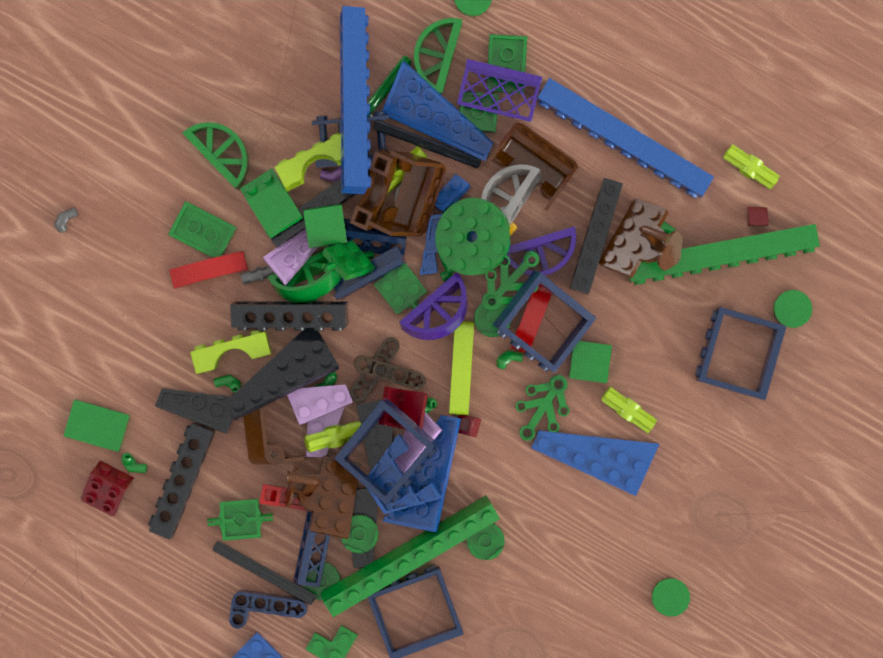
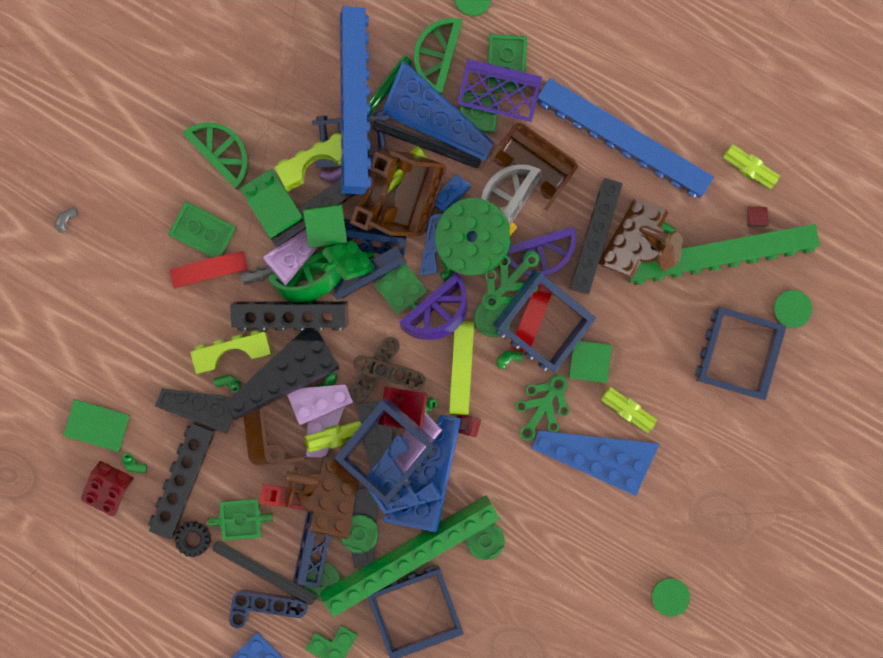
none -> black tyre [174,521,211,557]

